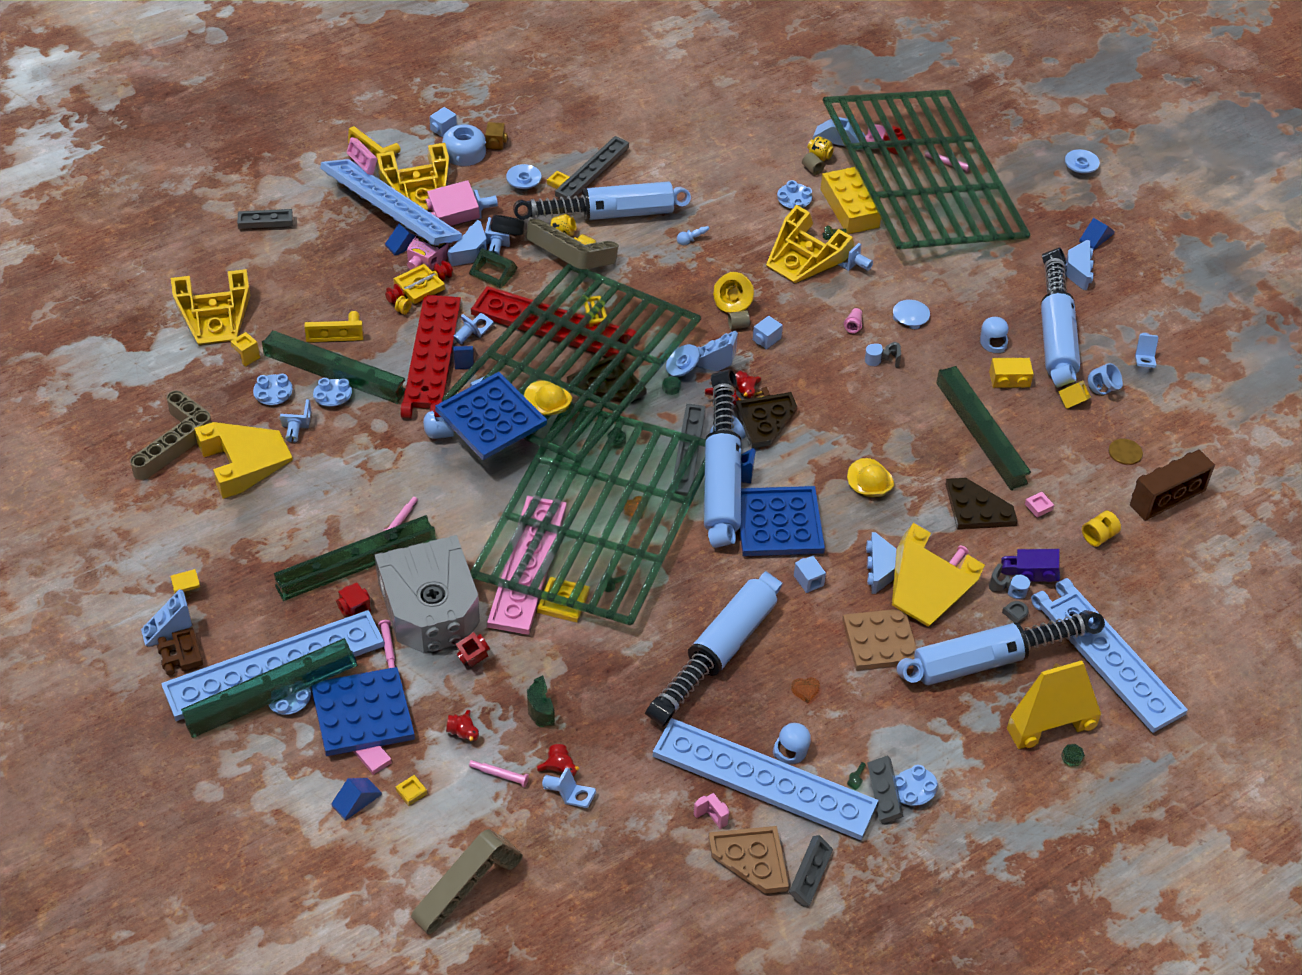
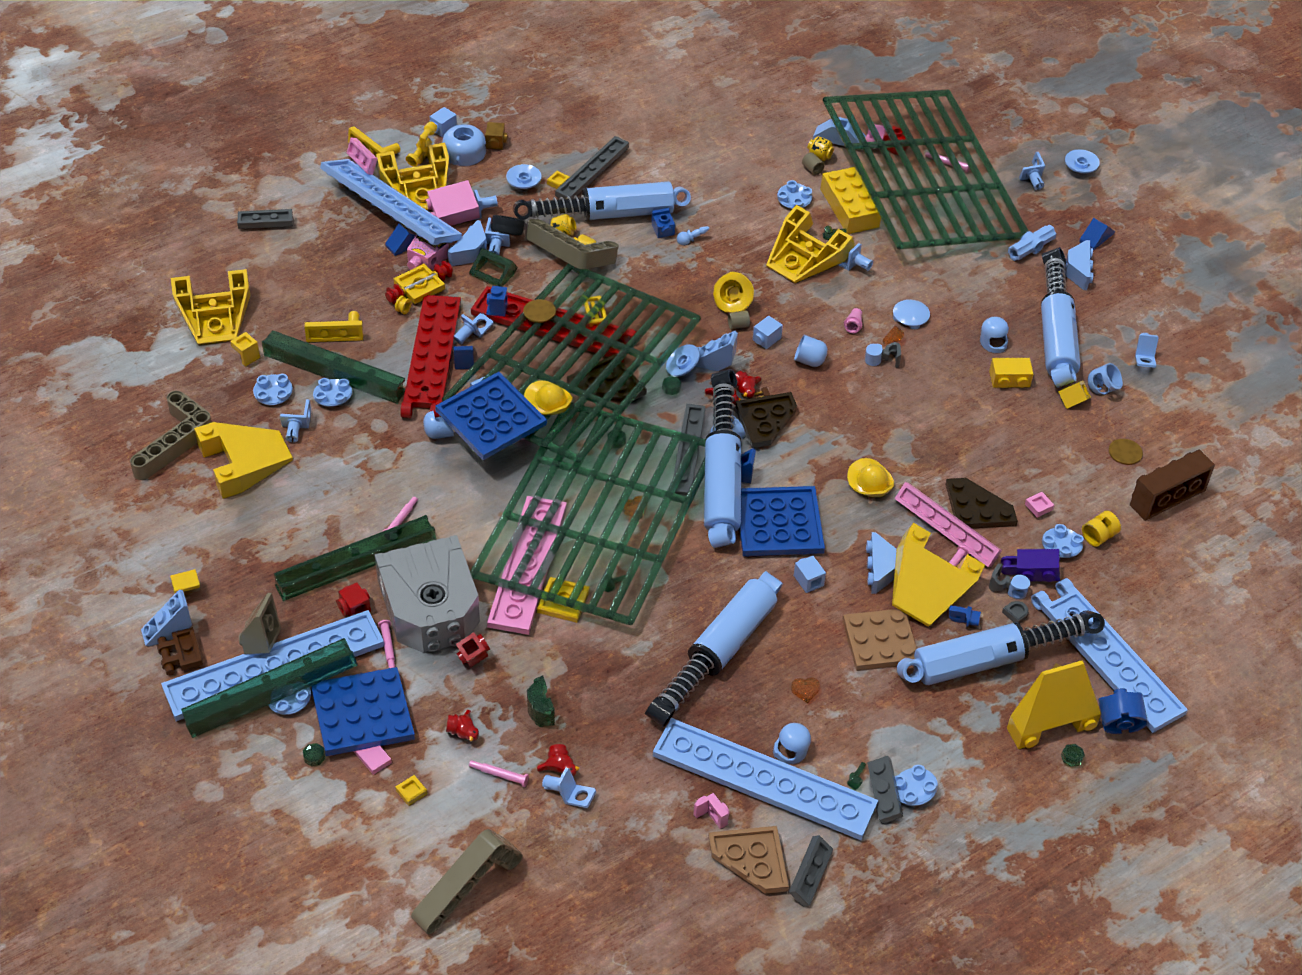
blue slope [331,778,382,821] -> none
clear green tile [936,366,1031,490] -> none
none -> dark tan slope [239,593,281,654]
none -> clear green tile [303,743,325,766]
none -> yellow piece [405,121,438,167]
none -> blue brick [486,286,508,316]
none -> pearl gold piece [523,299,556,323]
none -> blue brick [652,208,675,238]
none -> light blue helmet [794,335,828,367]
none -> clear orange tile [883,326,904,346]
none -> bright pink plate [894,482,1002,567]
none -> blue piece [949,605,981,627]
none -> light blue piece [1008,225,1057,261]
none -> light blue bracket [1019,152,1045,190]
none -> light blue dish [1042,524,1084,558]
none -> blue brick [1098,688,1147,734]

